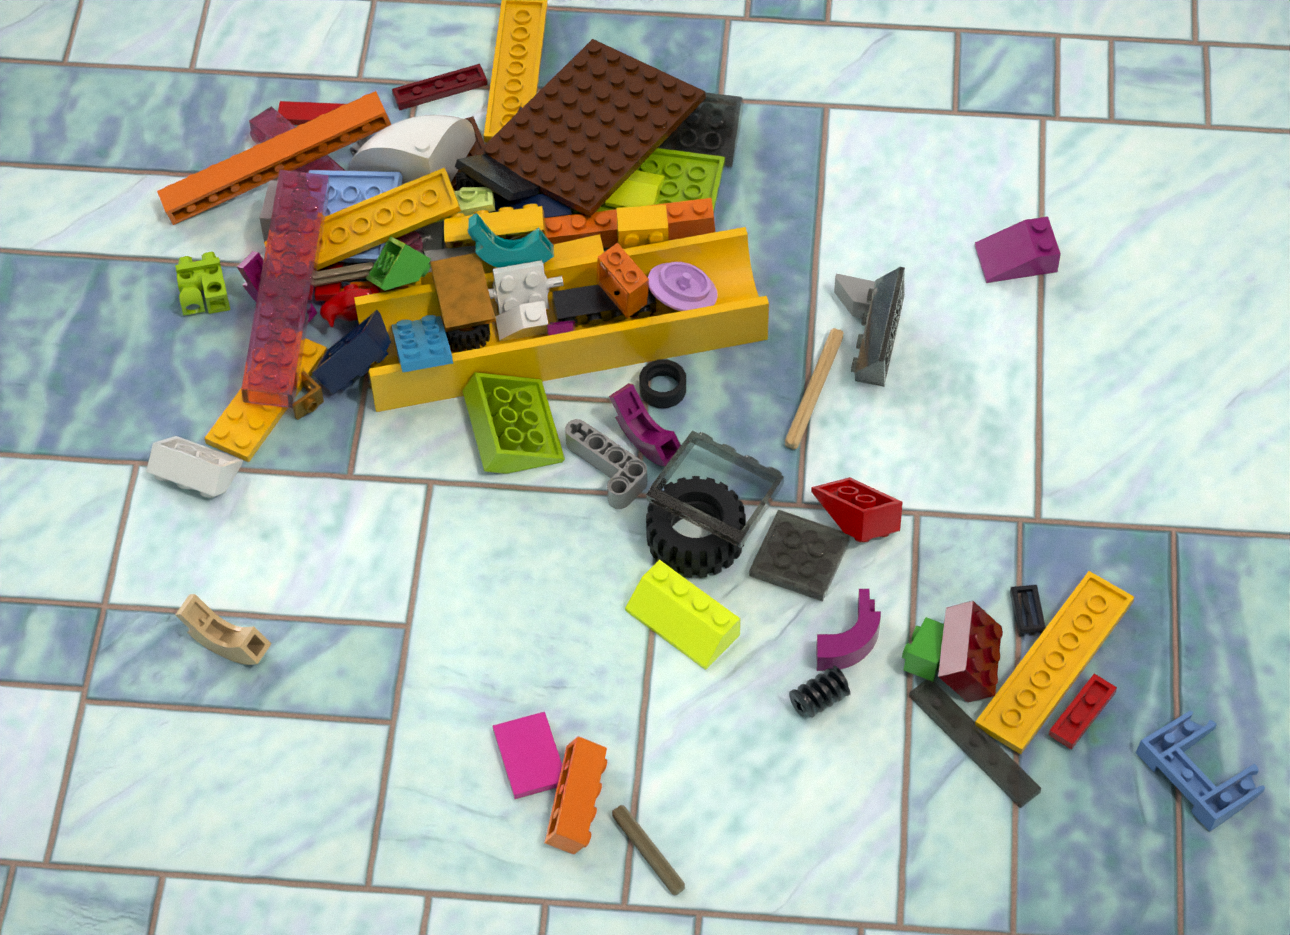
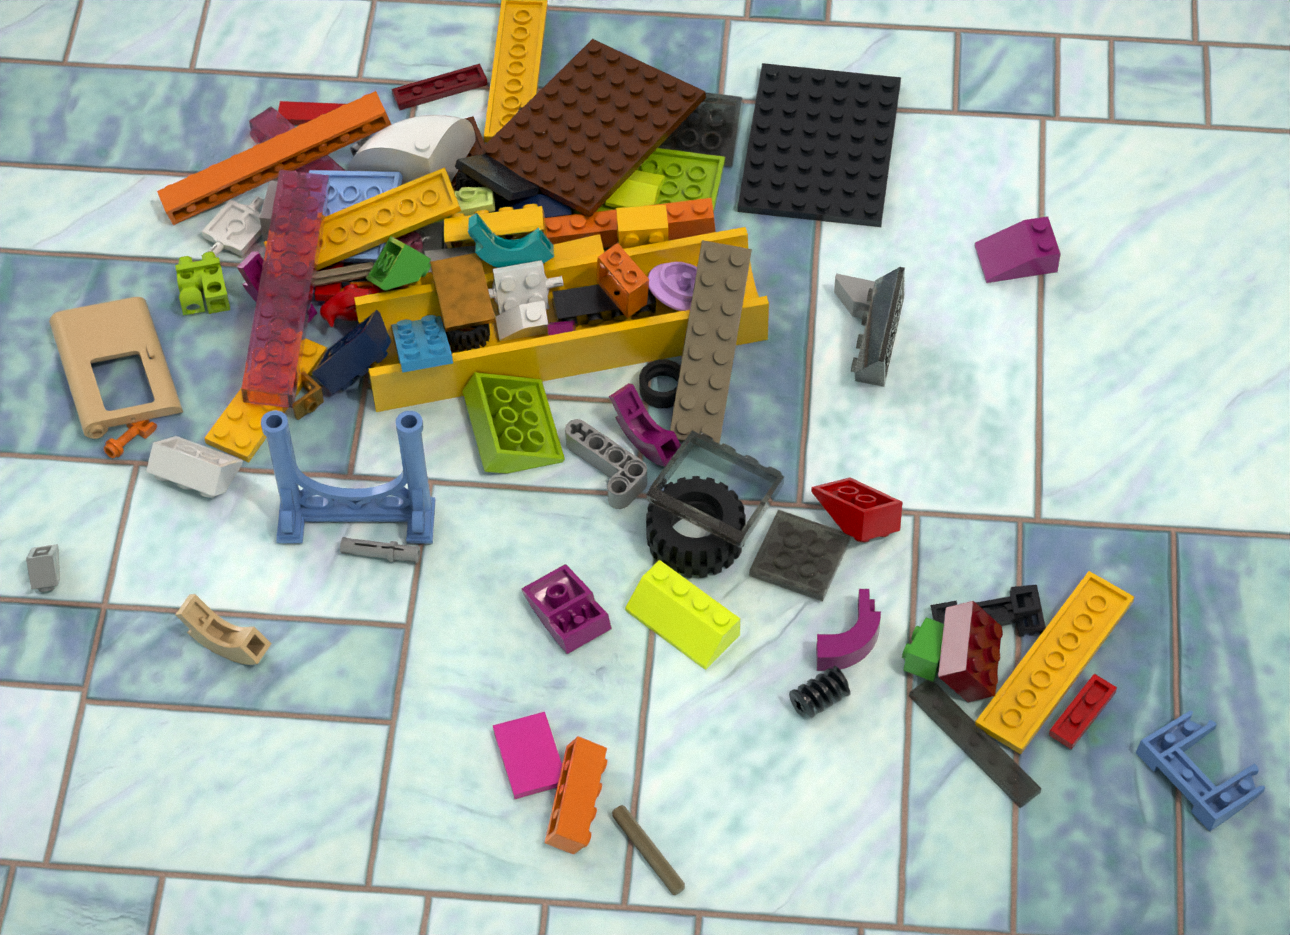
tan axle [785,328,844,450] -> none
none -> light grey slope [26,544,60,592]
none -> tan piece [49,297,183,439]
none -> orange hinge [104,419,157,458]
none -> white plate [202,196,264,257]
none -> medium blue arch [261,410,436,544]
none -> light grey pin [340,537,420,563]
none -> magenta slope [521,564,612,654]
none -> dark tan plate [670,240,752,448]
none -> black plate [738,63,901,227]
none -> black slope [930,586,1041,626]

